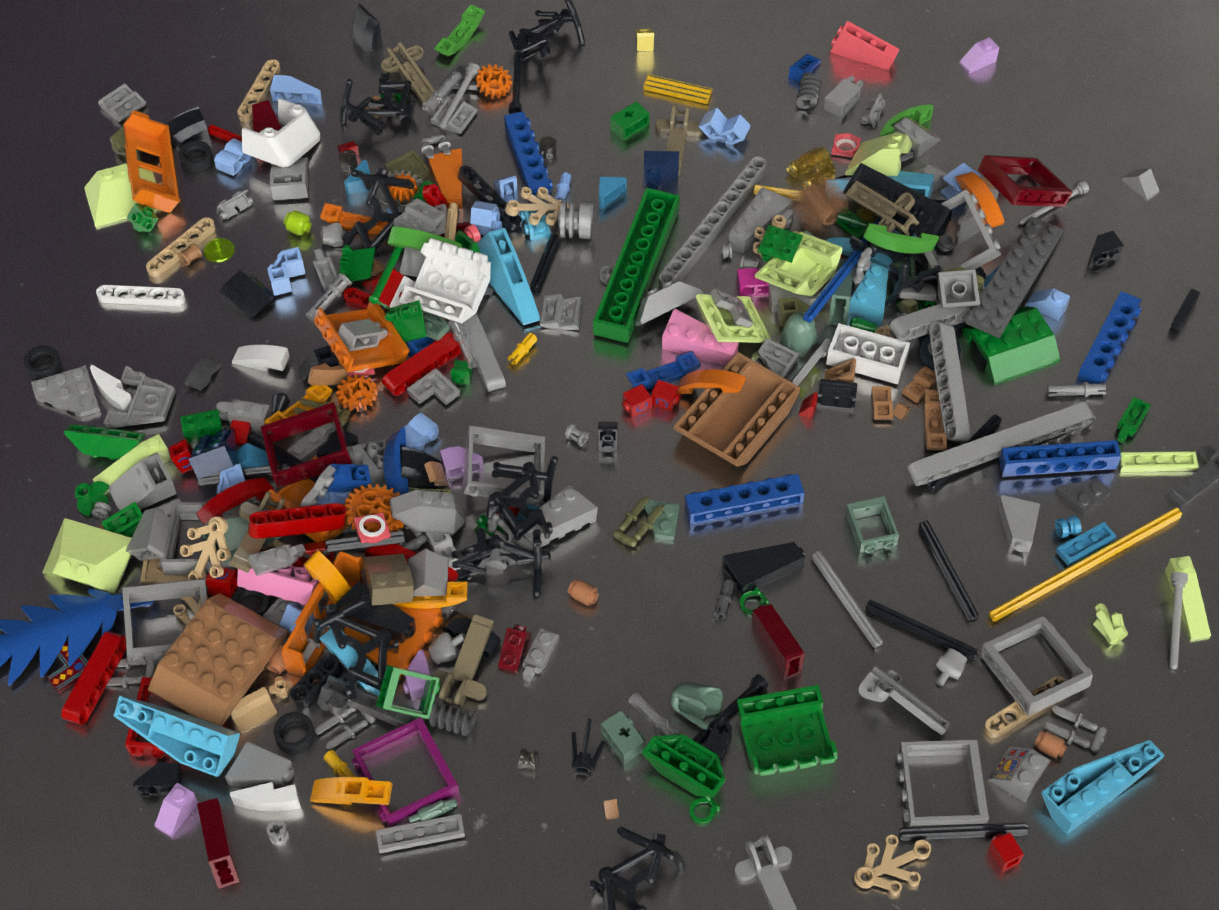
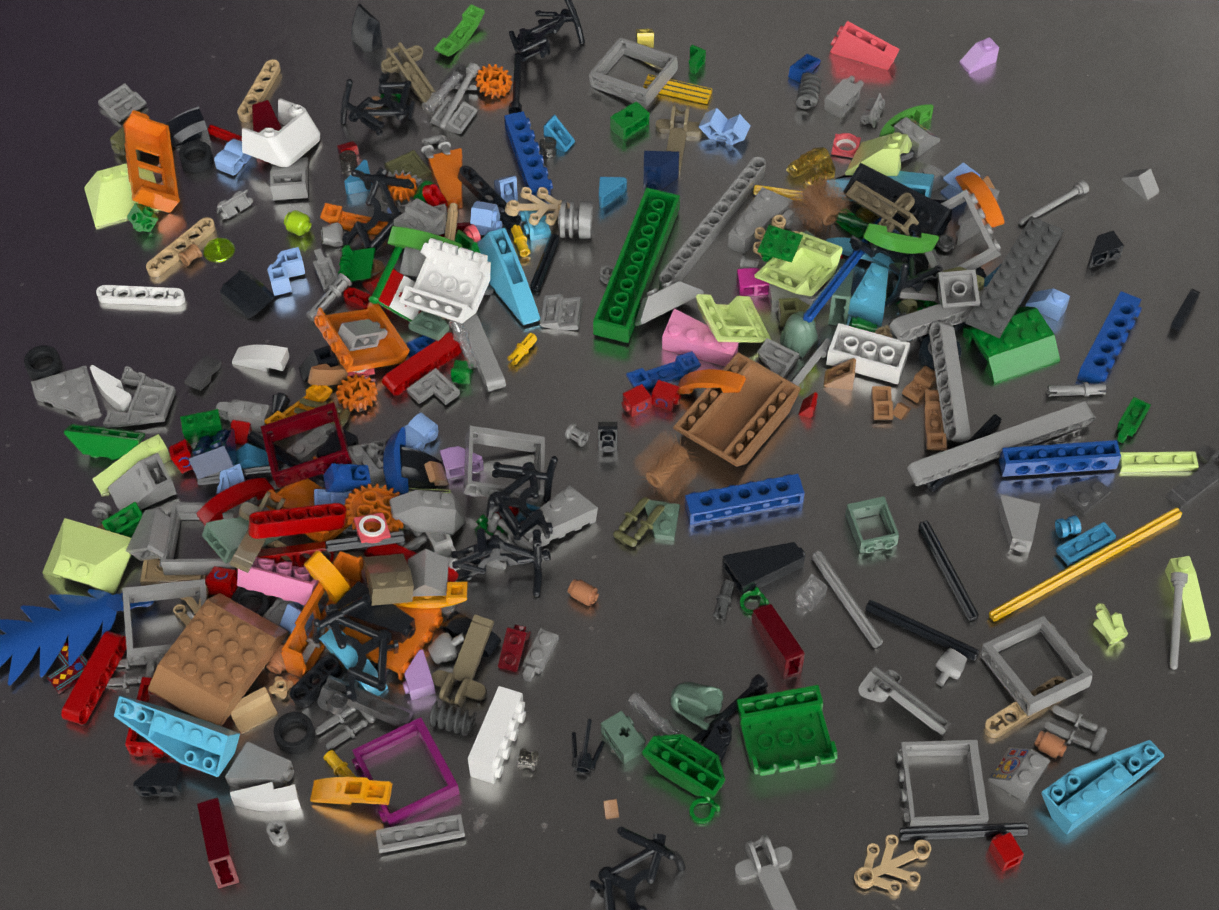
green plate [75,481,109,516] -> none
lavender slope [154,783,198,837] -> none
tan plant [180,516,231,581] -> none
light grey hinge [248,544,306,576] -> none
light blue slope [270,75,323,105] -> none
light grey plate [299,465,336,507] -> none
green window [376,665,440,719] -> none
green hinge [385,300,427,342] -> none
sand green piece [408,798,457,823] -> none
light blue axle [554,172,572,200] -> none
light grey plate [710,288,753,328] -> none
light grey bush [721,243,732,259] -> none
black hinge [817,379,858,411] -> none
light grey piece [853,247,872,293] -> none
dark red window [978,155,1073,207] -> none
none -> white brick [468,686,526,784]
none -> yellow axle [511,225,530,257]
none -> dark azure slope [543,115,575,152]
none -> light grey window [589,38,678,106]
none -> medium nougat piece [633,430,702,501]
none -> green bracket [689,45,706,74]
none -> clear brick [795,574,827,611]

